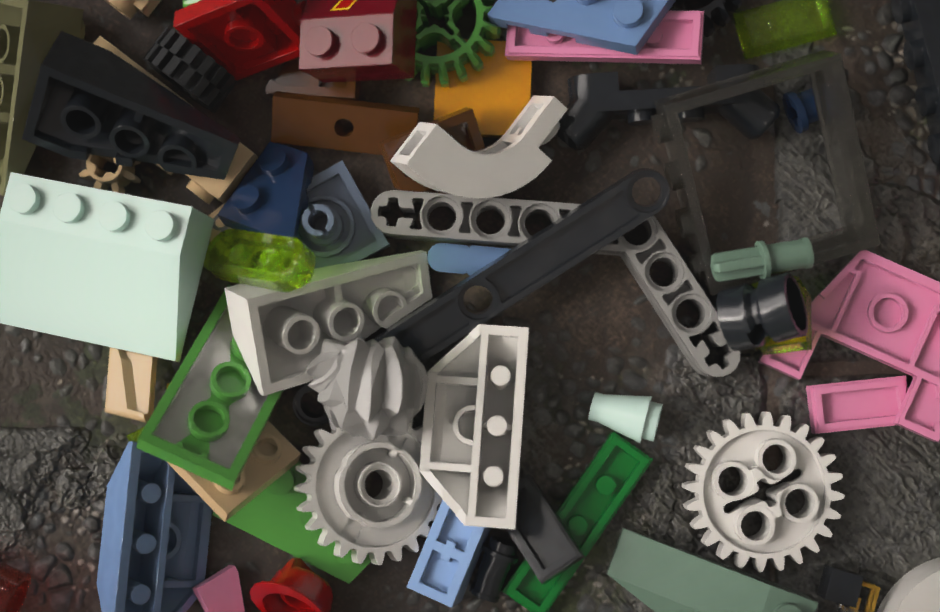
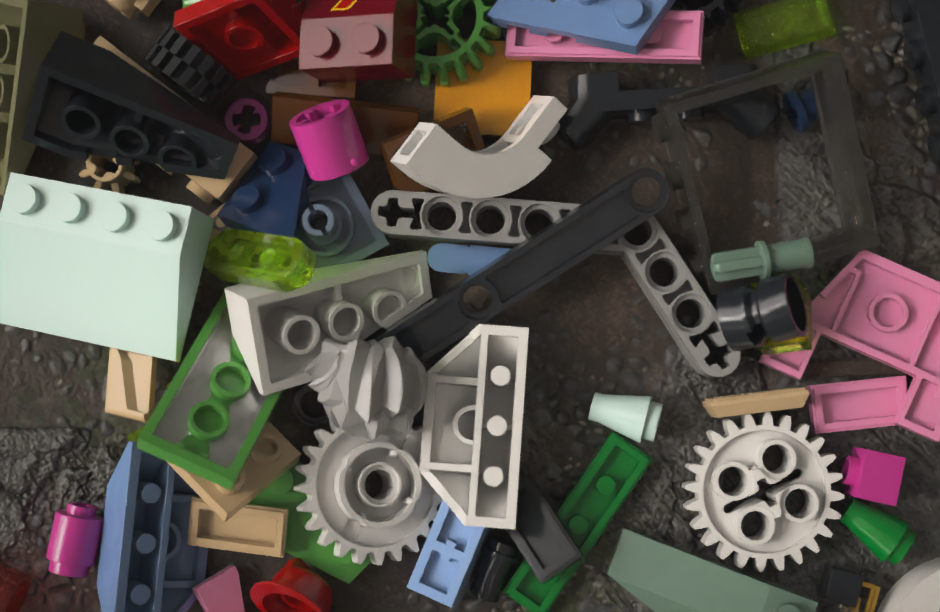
none -> dark pink brick [46,502,104,578]
none -> tan tile [187,496,289,558]
none -> magenta bush [225,98,271,145]
none -> dark pink piece [289,99,370,181]
none -> tan tile [702,387,809,418]
none -> green cone [838,497,917,565]
none -> dark pink plate [841,447,906,506]

